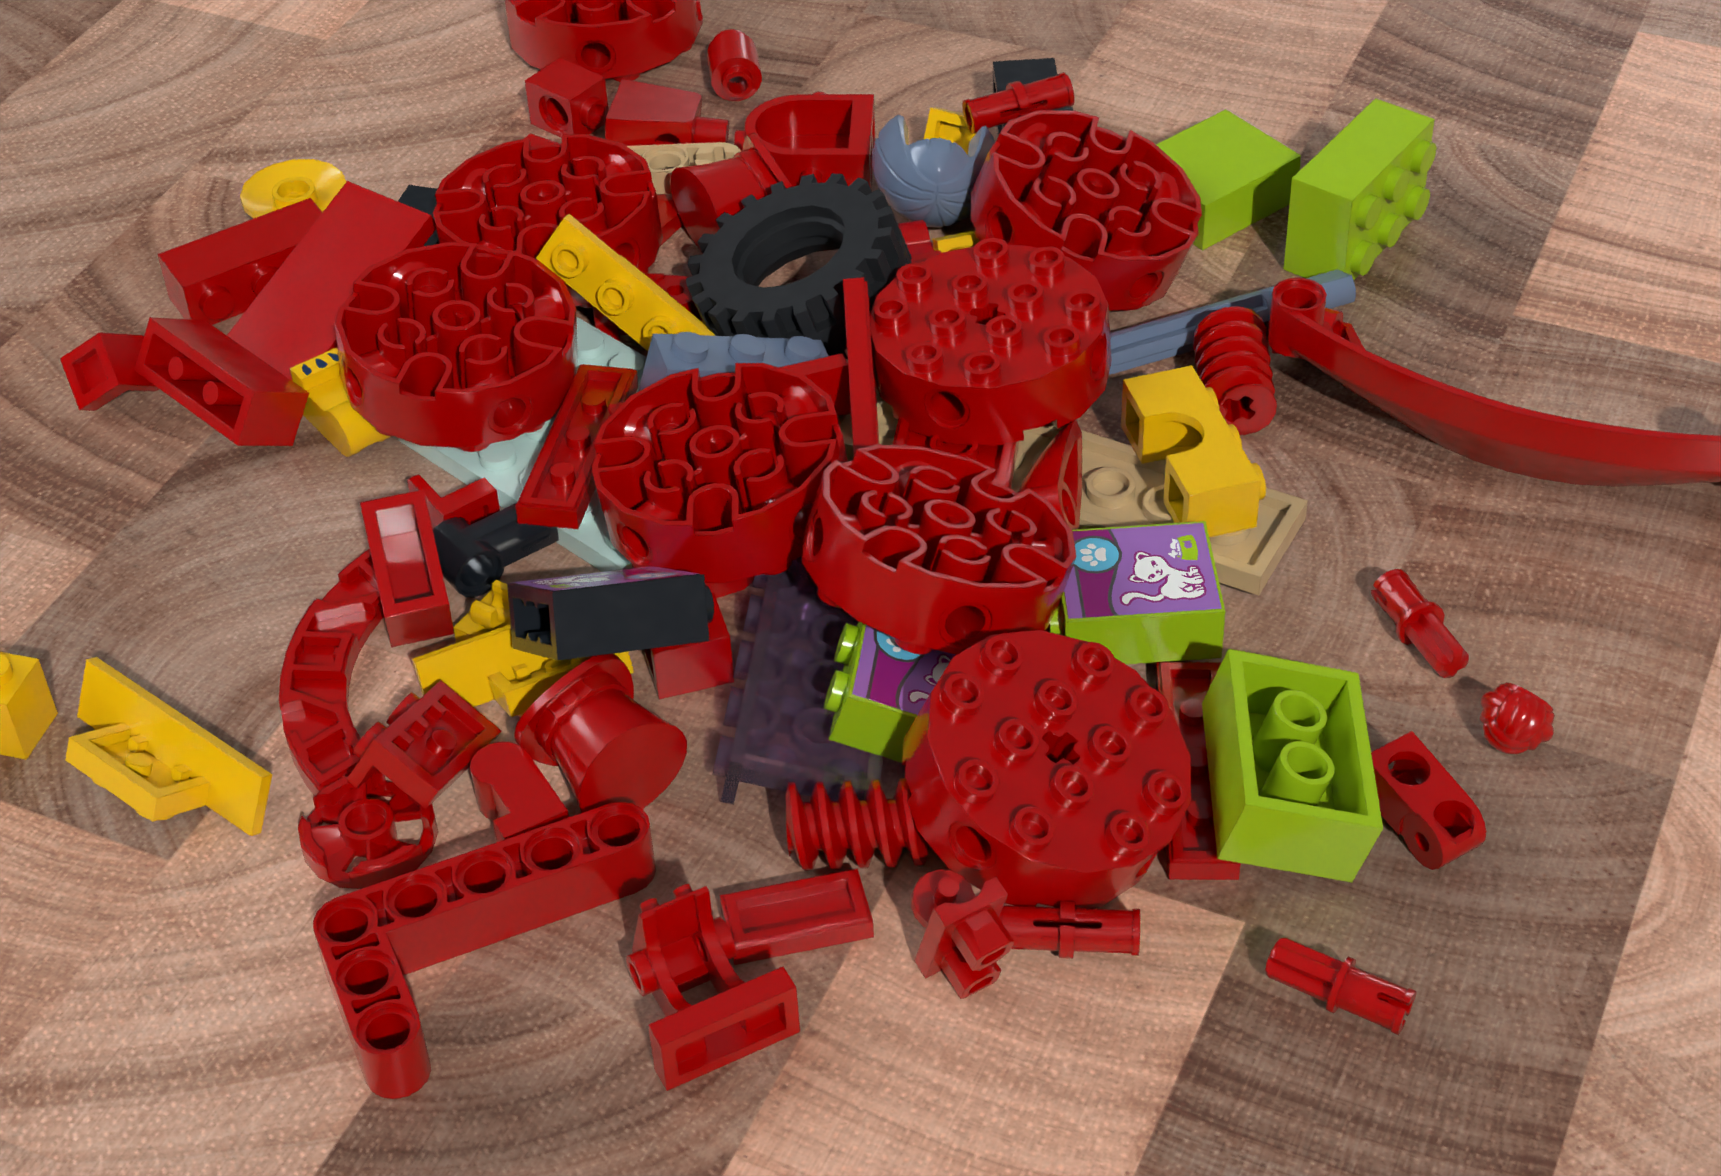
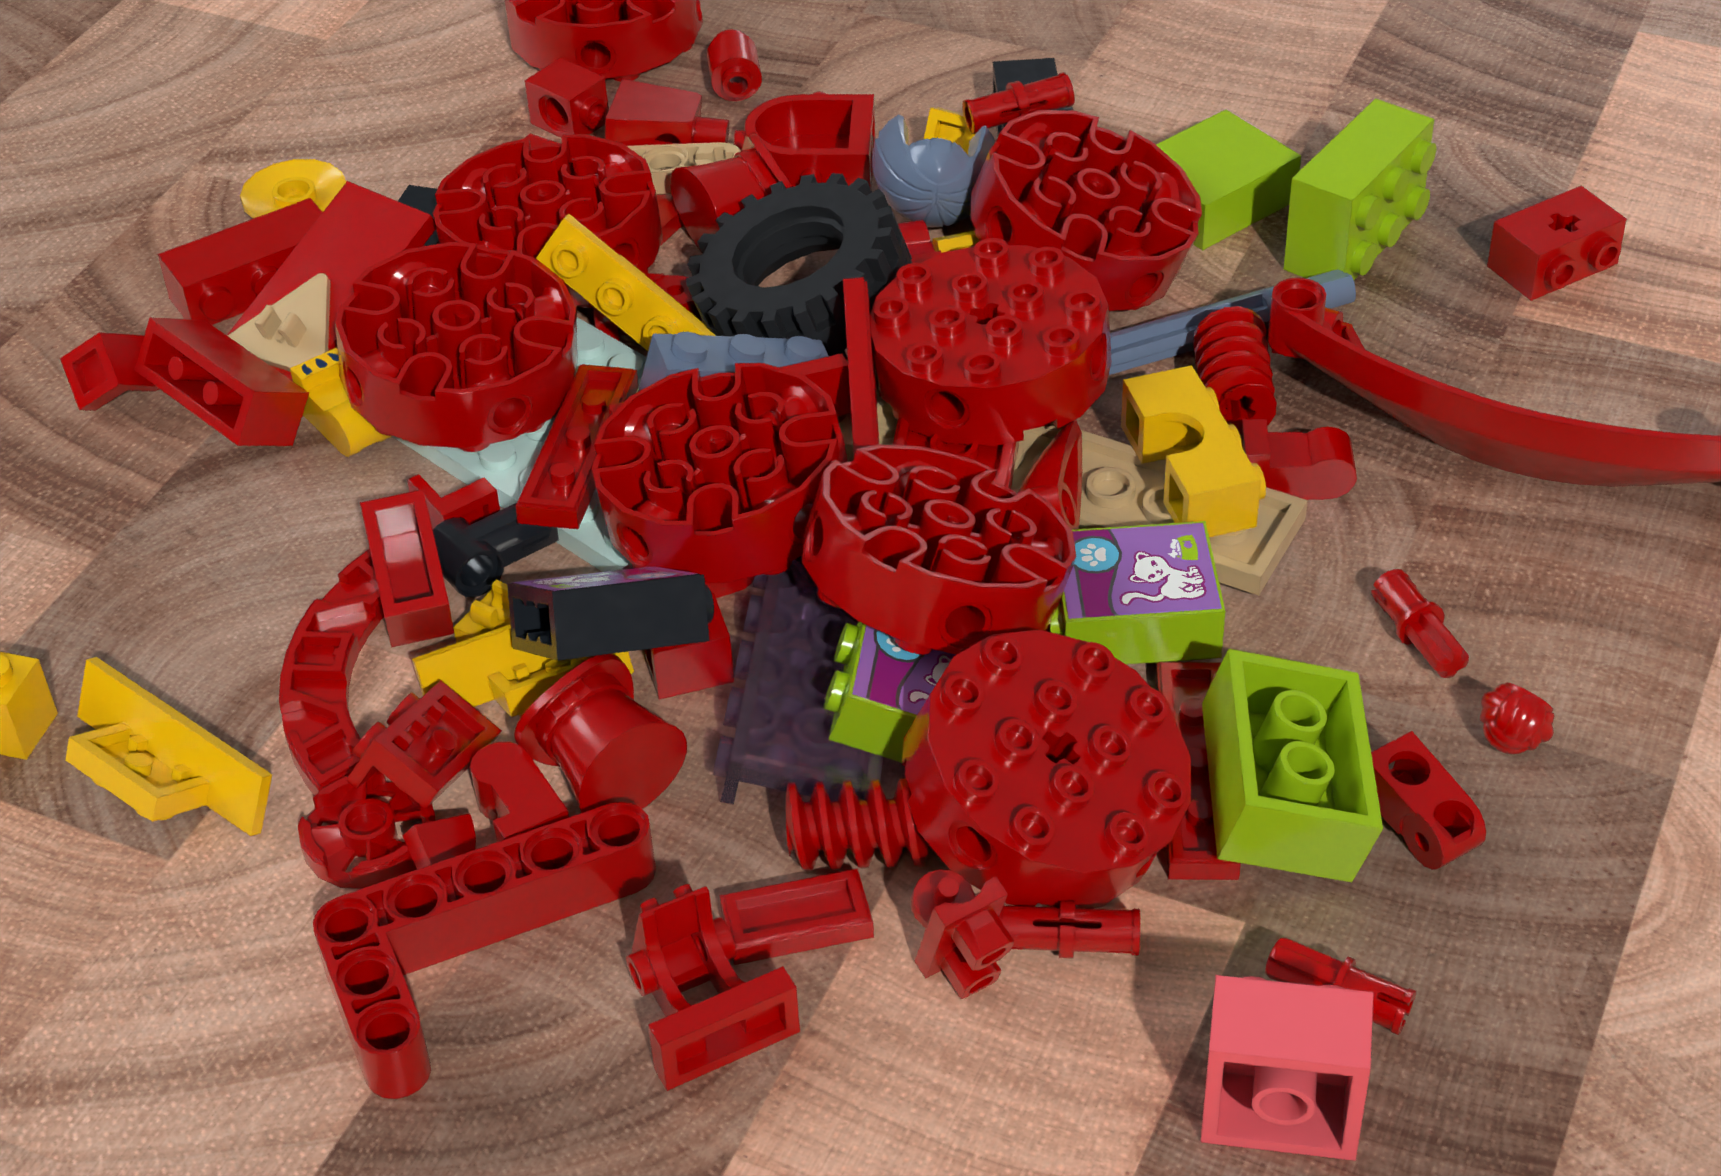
none -> tan piece [227,273,331,371]
none -> red tile [403,813,476,869]
none -> coral brick [1201,975,1373,1161]
none -> red leg [1241,419,1357,500]
none -> red brick [1487,185,1627,301]

